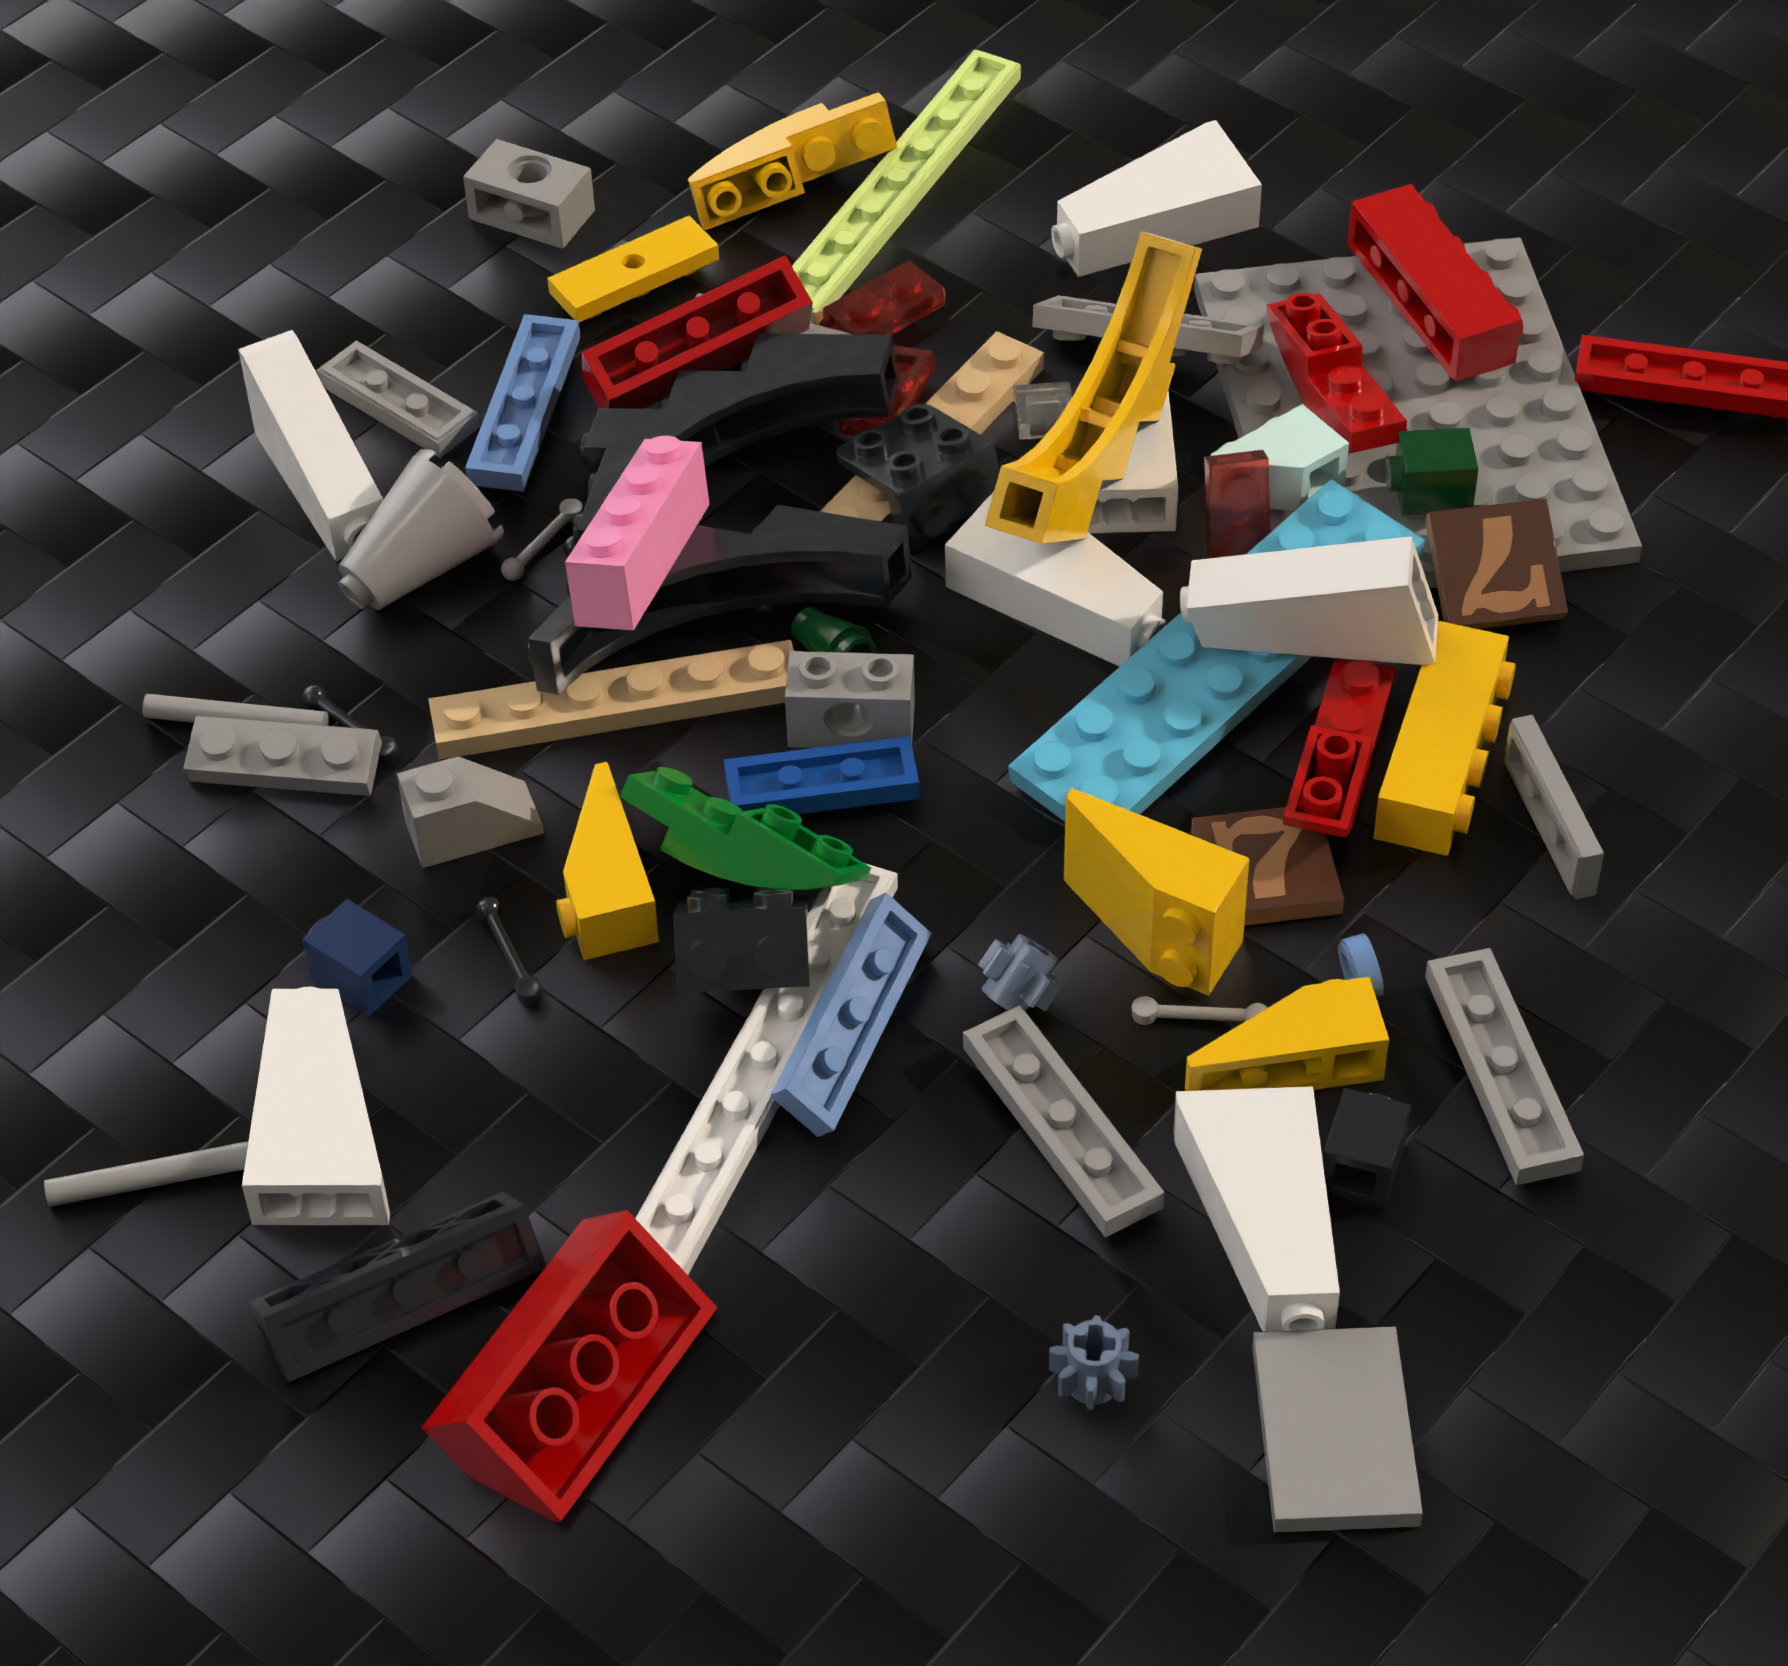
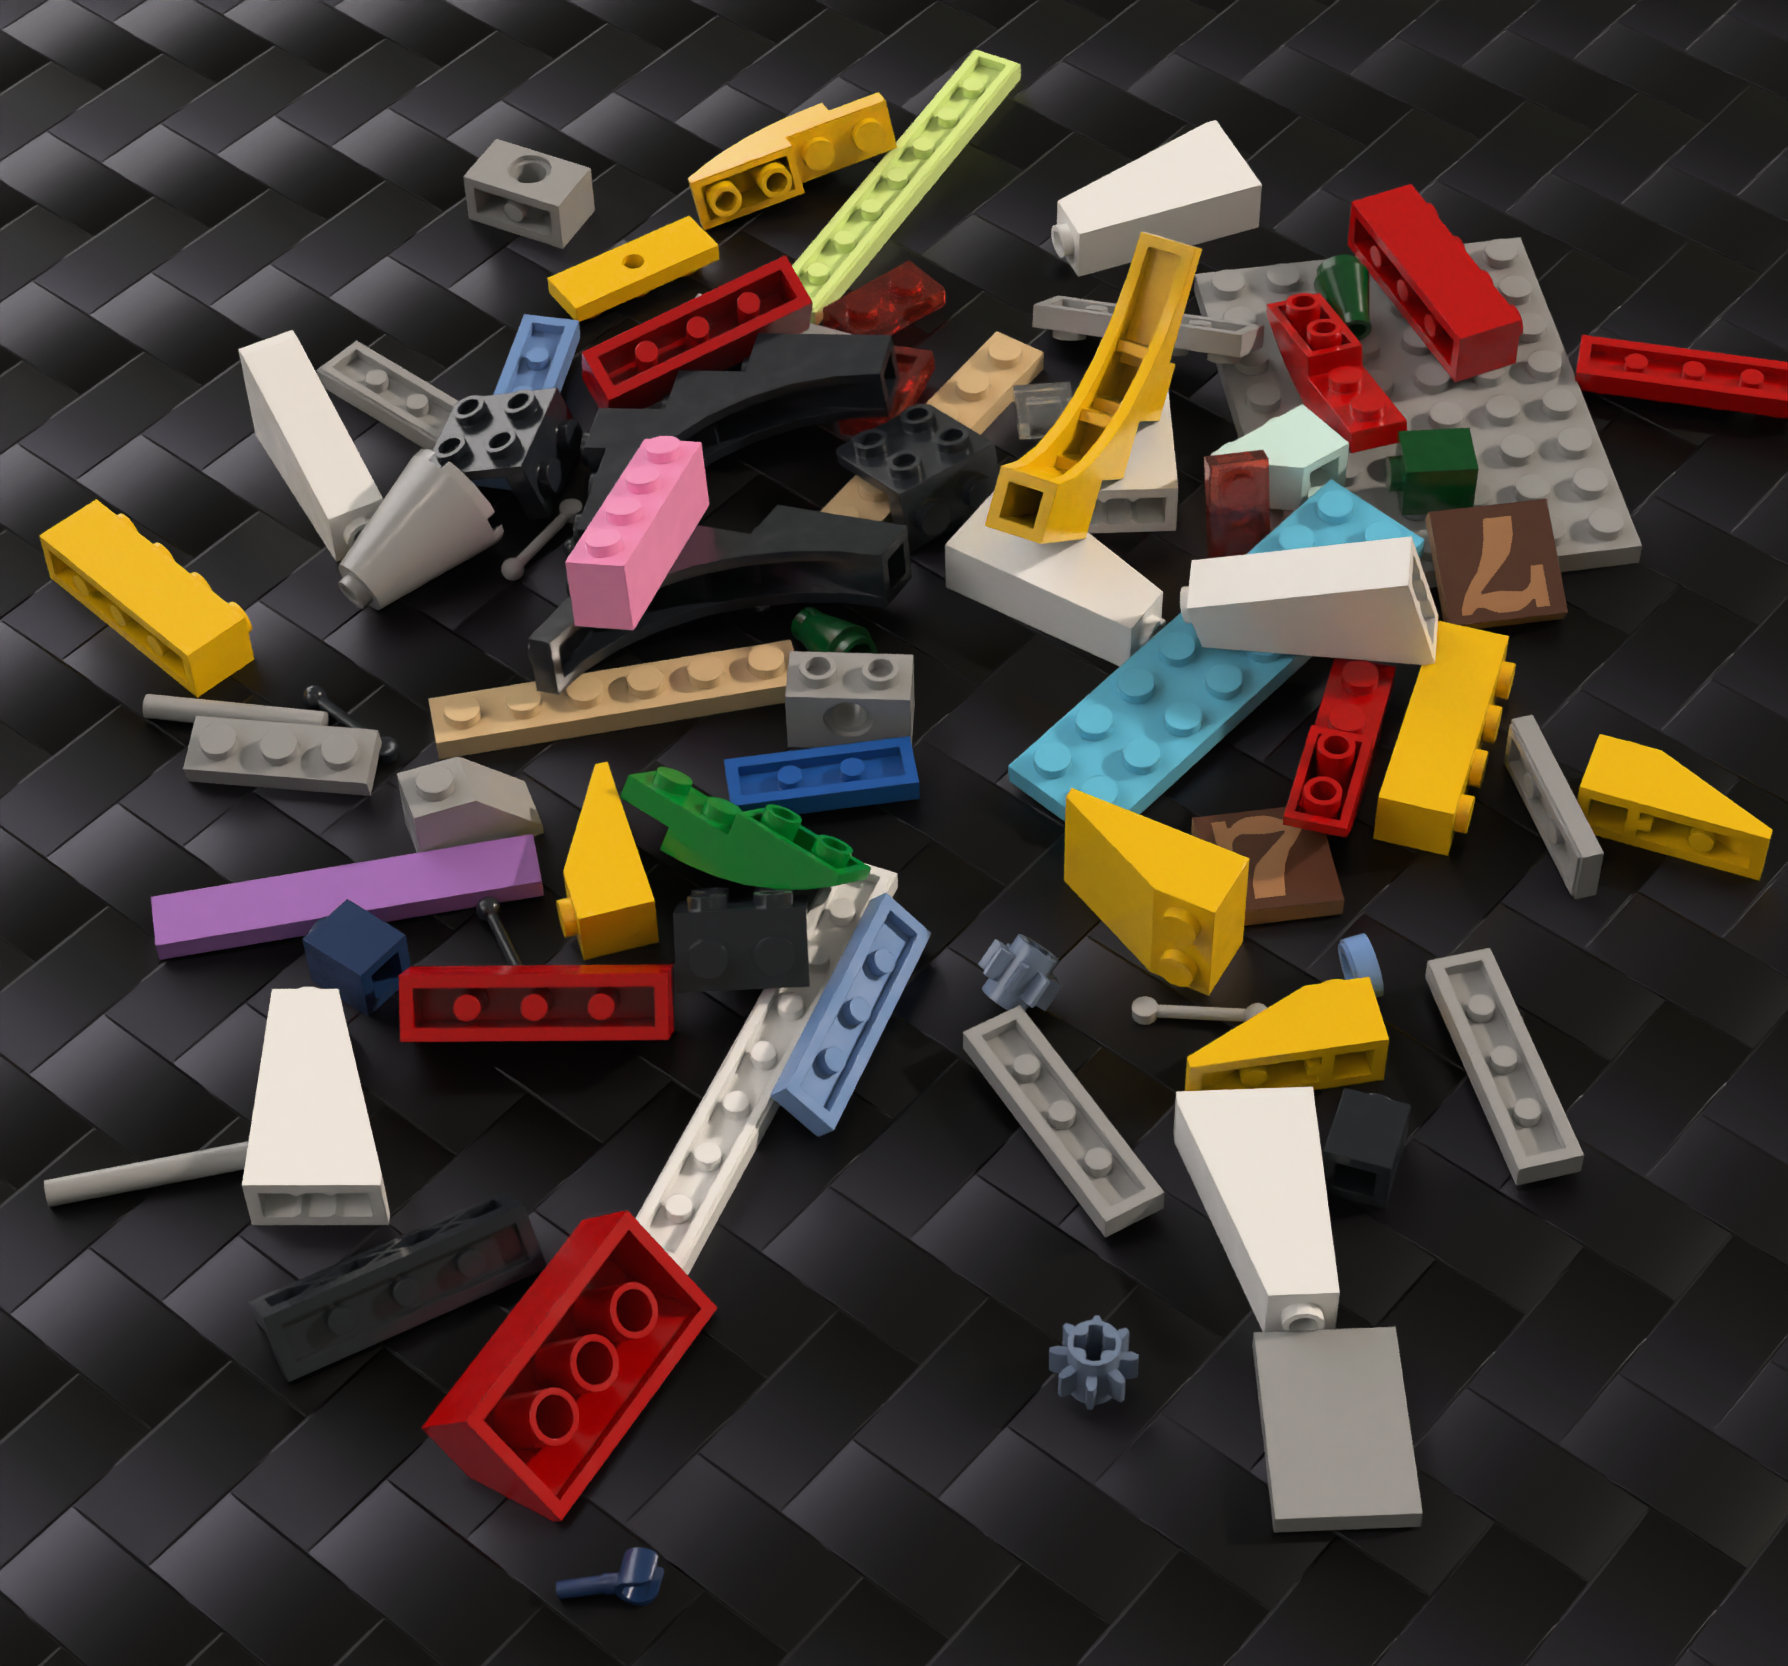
none -> yellow brick [39,499,254,698]
none -> medium lavender tile [151,834,544,960]
none -> red brick [399,964,675,1042]
none -> black bracket [429,388,583,520]
none -> dark blue hand [556,1547,664,1606]
none -> dark green cone [1314,254,1372,340]
none -> yellow slope [1577,734,1773,881]

